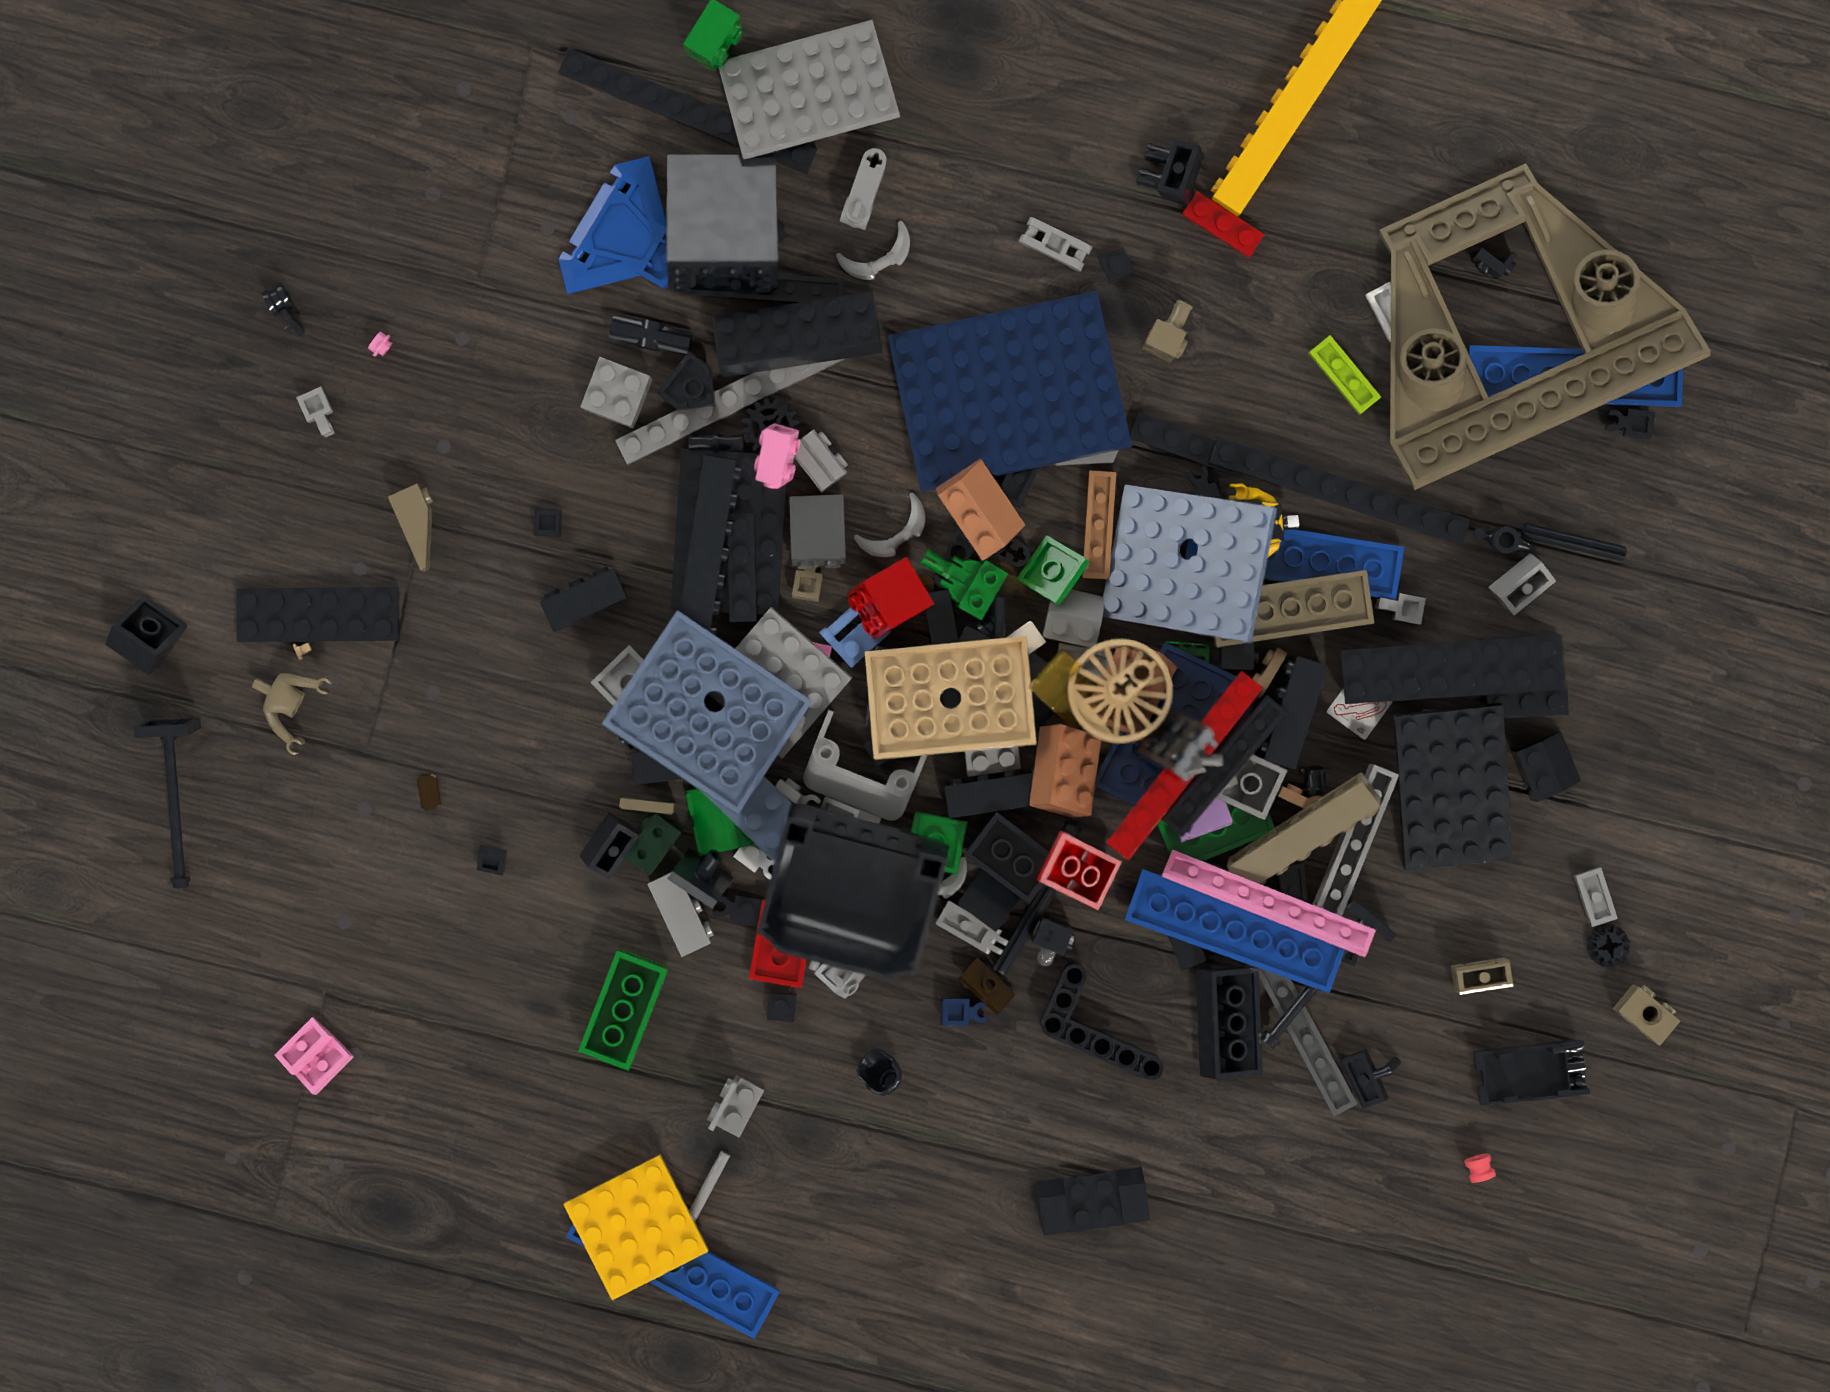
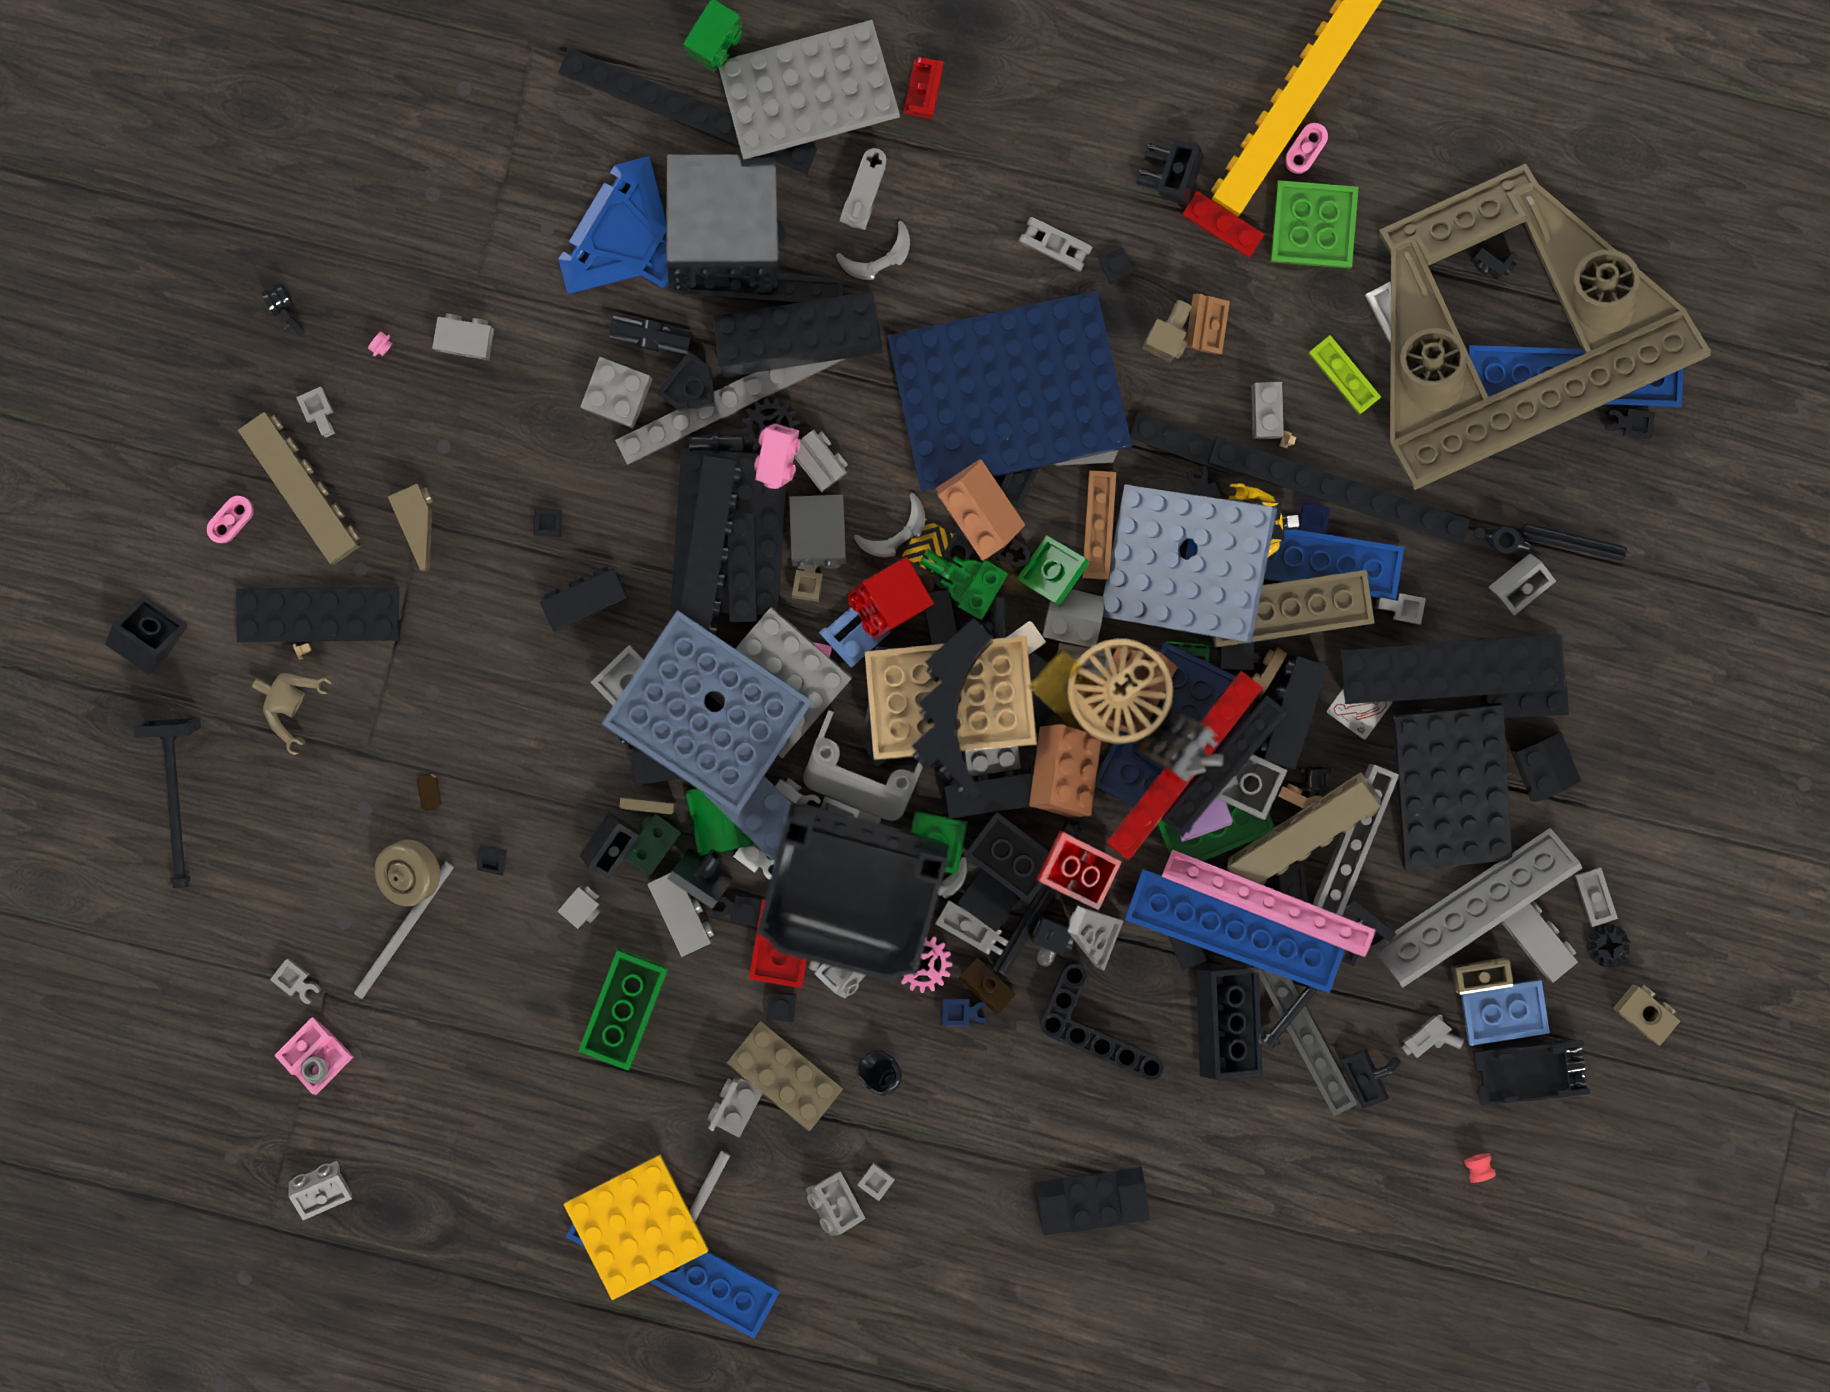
none -> bright pink plate [207,496,254,543]
none -> dark tan brick [238,412,361,564]
none -> light grey plate [270,958,321,1004]
none -> light grey bracket [288,1161,352,1220]
none -> light grey plate [301,1056,328,1084]
none -> light grey piece [354,861,454,999]
none -> dark tan wheel [374,839,440,906]
none -> light grey brick [432,314,494,361]
none -> light grey brick [557,885,601,929]
none -> dark tan plate [726,1021,843,1131]
none -> light grey bracket [806,1171,866,1236]
none -> light grey plate [857,1162,895,1201]
none -> bright pink gear [901,936,952,993]
none -> sticker [902,519,954,573]
none -> red hinge [904,57,943,119]
none -> black arch [911,619,993,802]
none -> light grey wing [1068,906,1123,970]
none -> medium nougat plate [1186,294,1230,354]
none -> light grey brick [1251,382,1284,439]
none -> bright green plate [1271,180,1359,269]
none -> tan piece [1279,431,1296,448]
none -> bright pink plate [1285,123,1328,174]
none -> clear blue plate [1298,503,1330,534]
none -> light grey plate [1372,828,1582,988]
none -> light grey piece [1401,1014,1464,1058]
none -> medium blue plate [1461,979,1550,1046]
none -> light grey brick [1501,901,1578,982]

